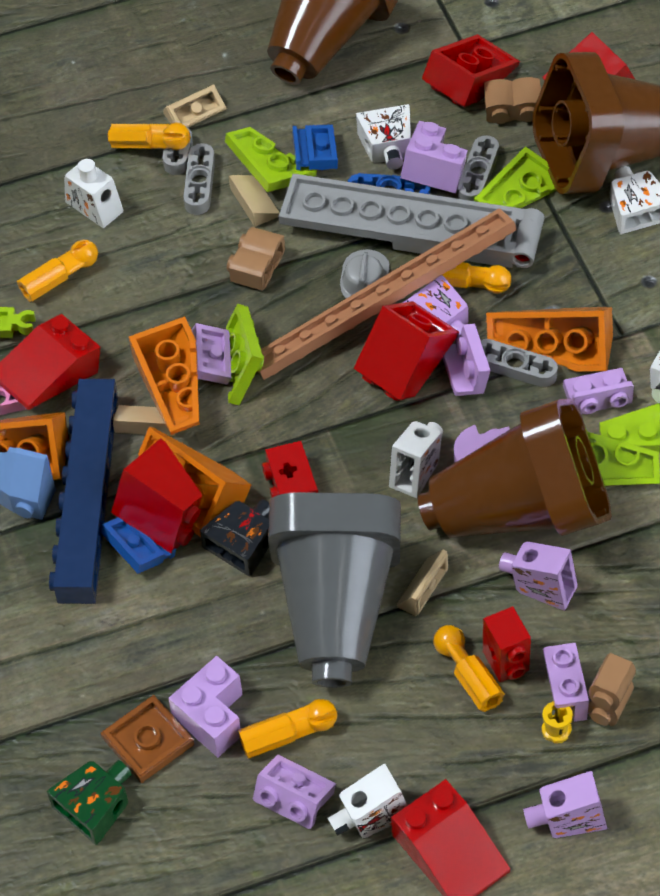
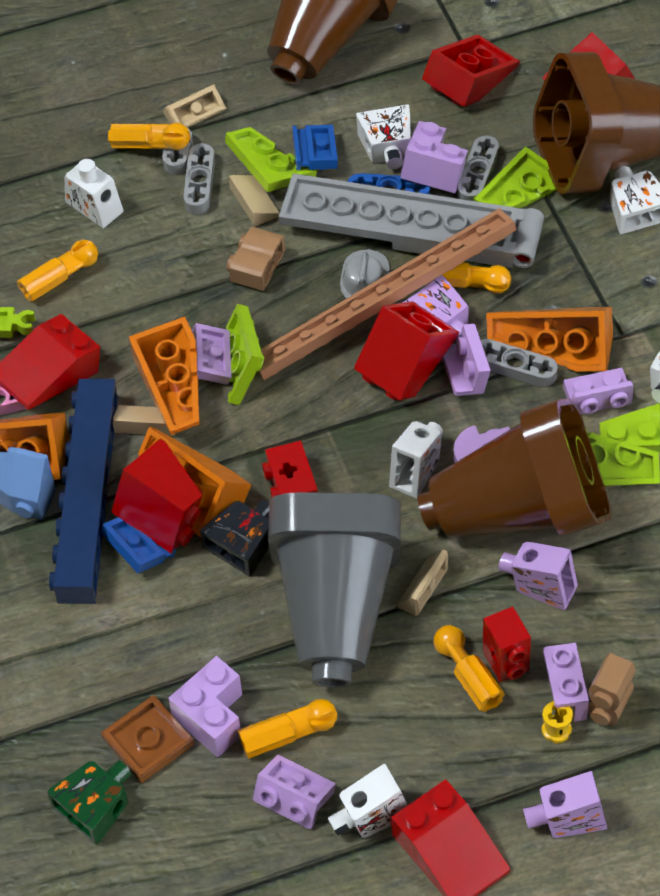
medium nougat brick [484,77,541,124] -> none

